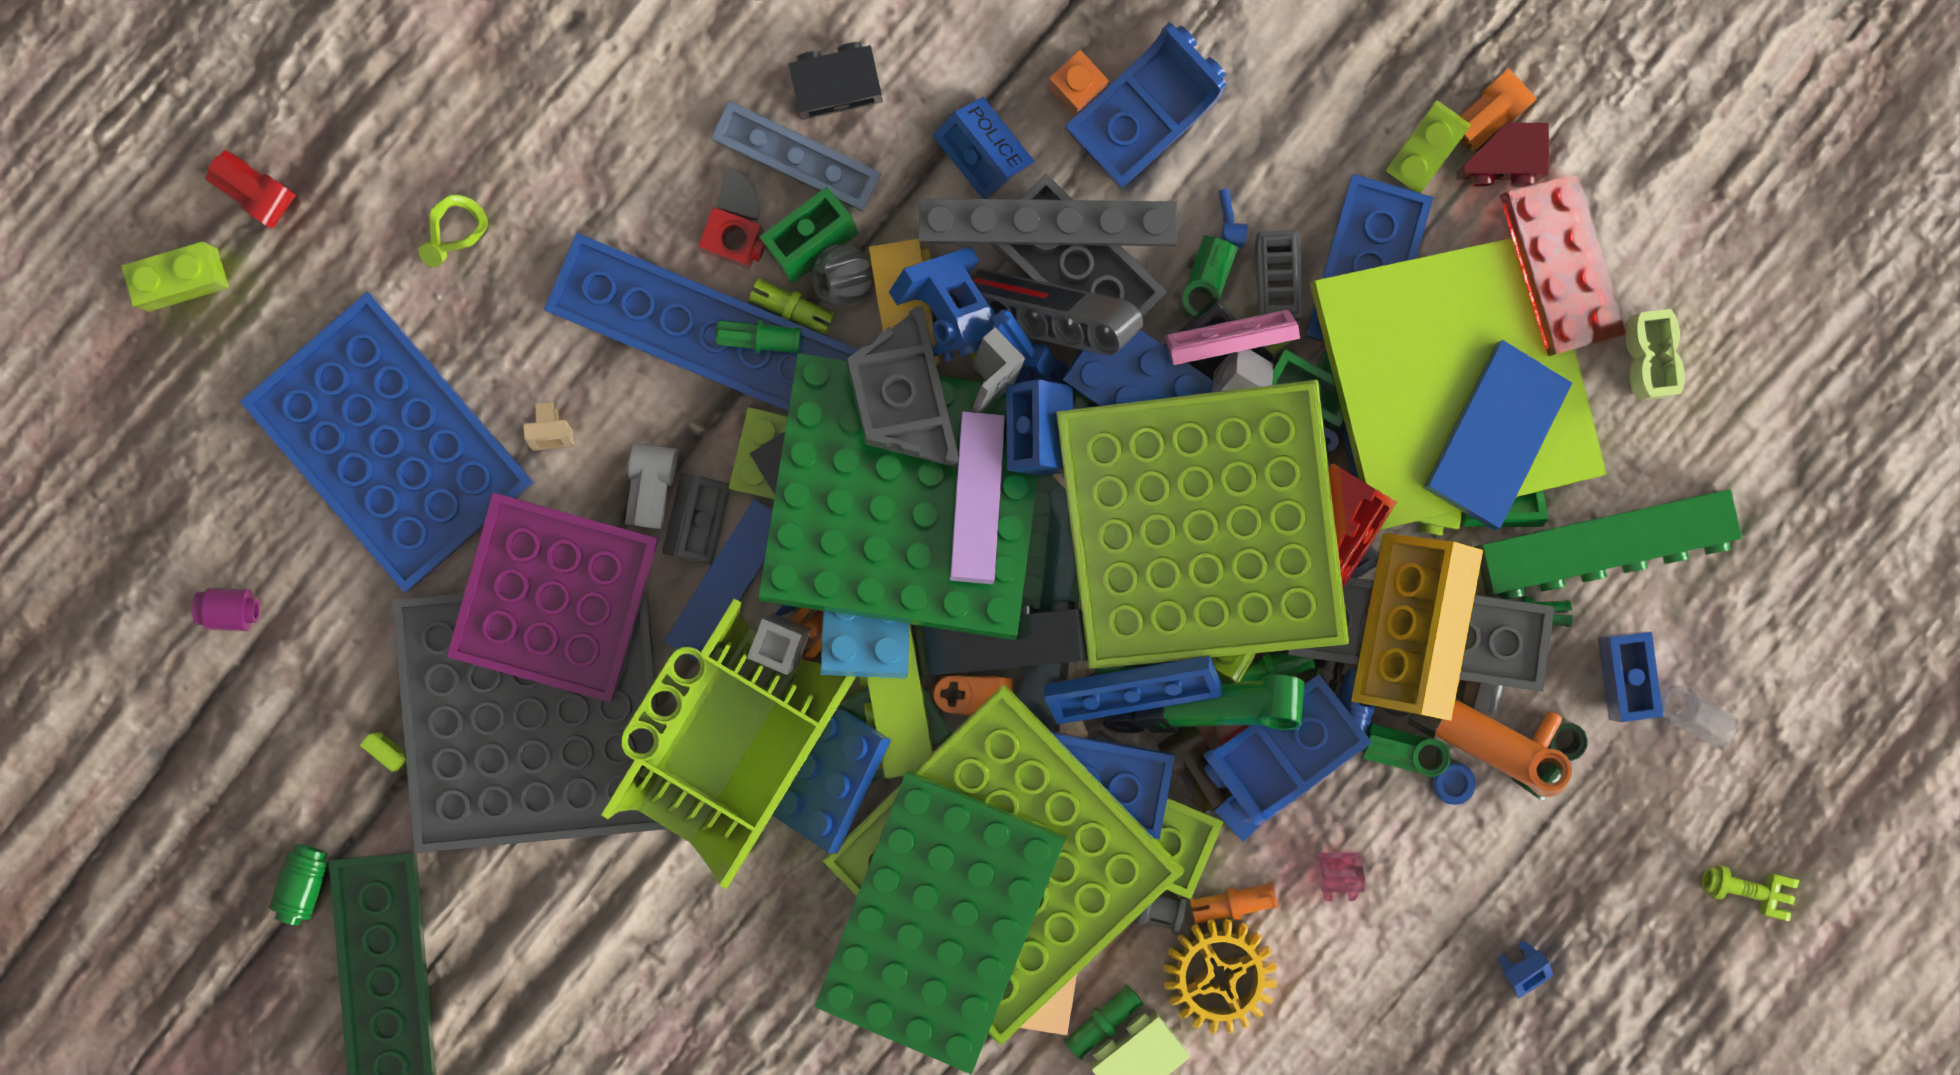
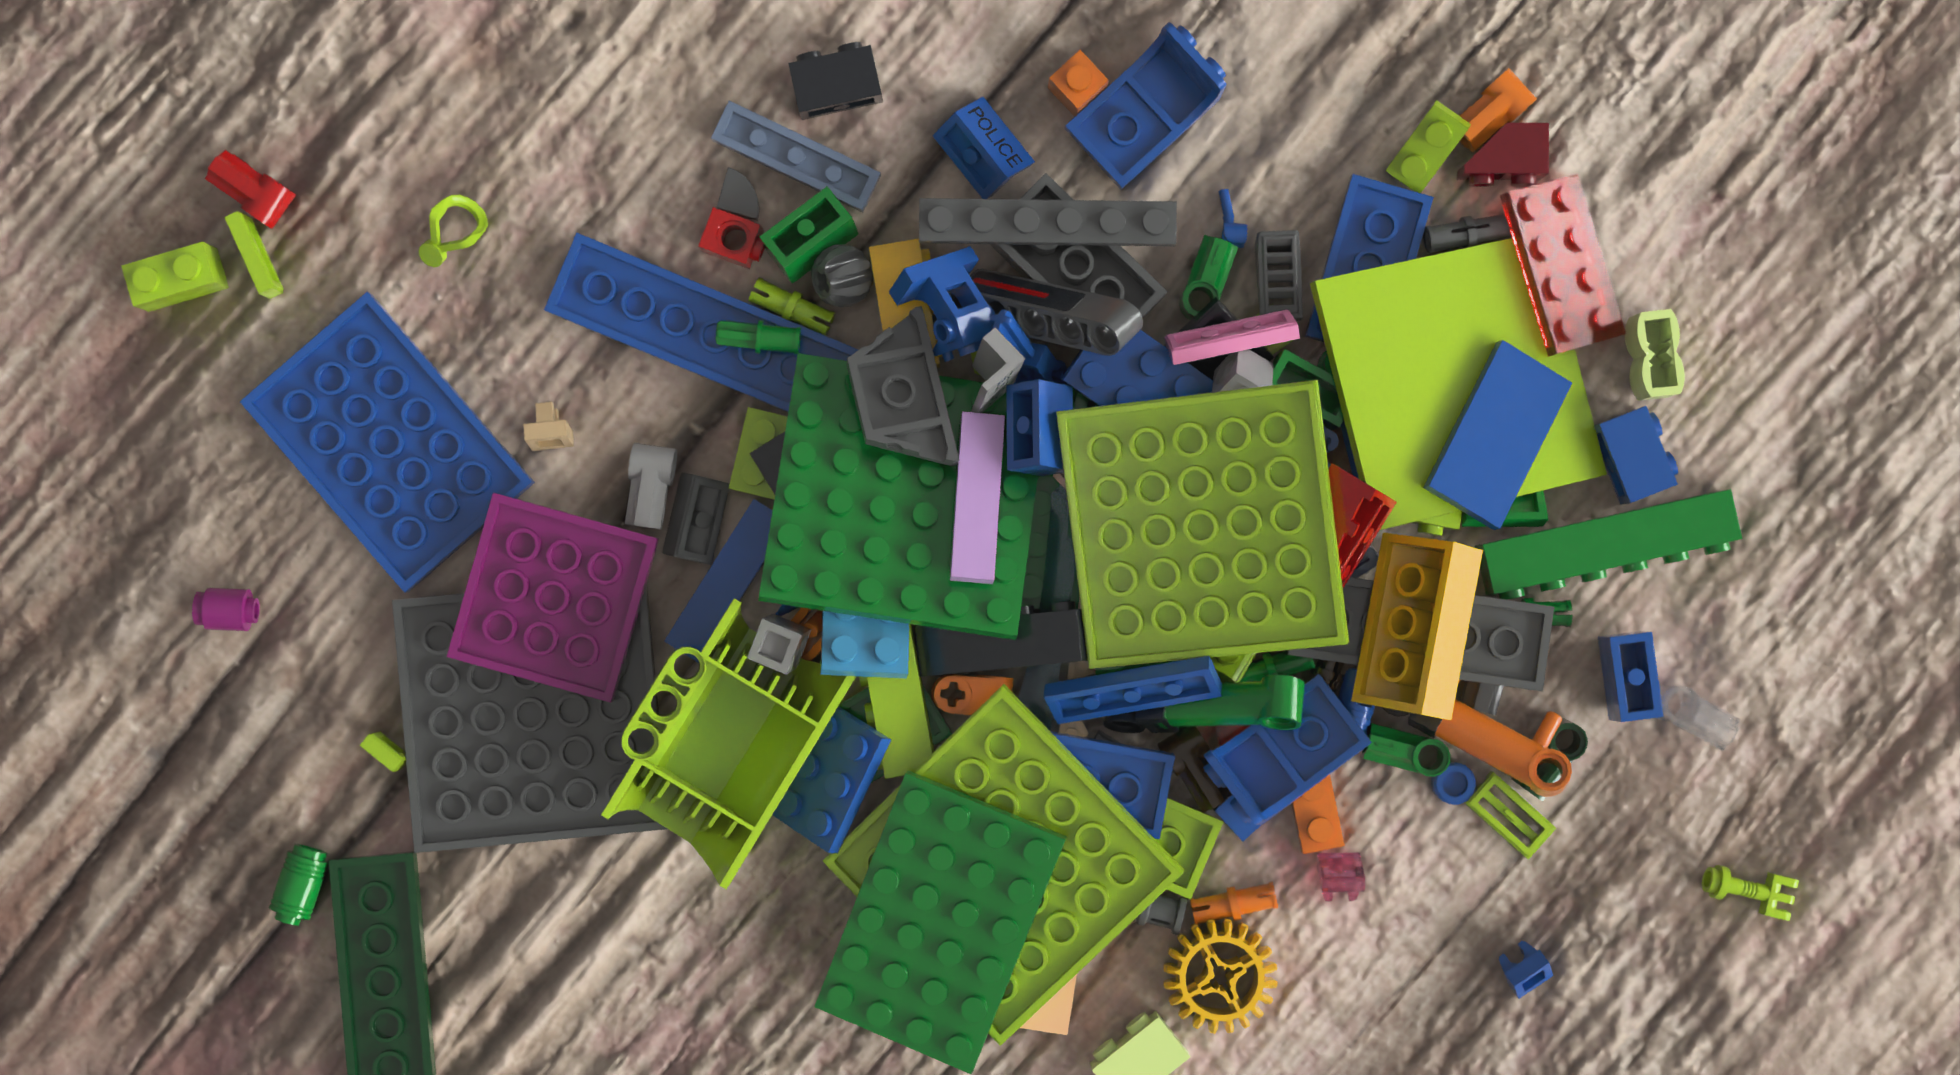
green pin [1063,984,1144,1060] -> none
none -> lime tile [224,211,284,299]
none -> orange plate [1291,775,1345,854]
none -> dark grey pin [1423,213,1513,253]
none -> lime tile [1464,771,1556,860]
none -> blue brick [1594,406,1678,505]

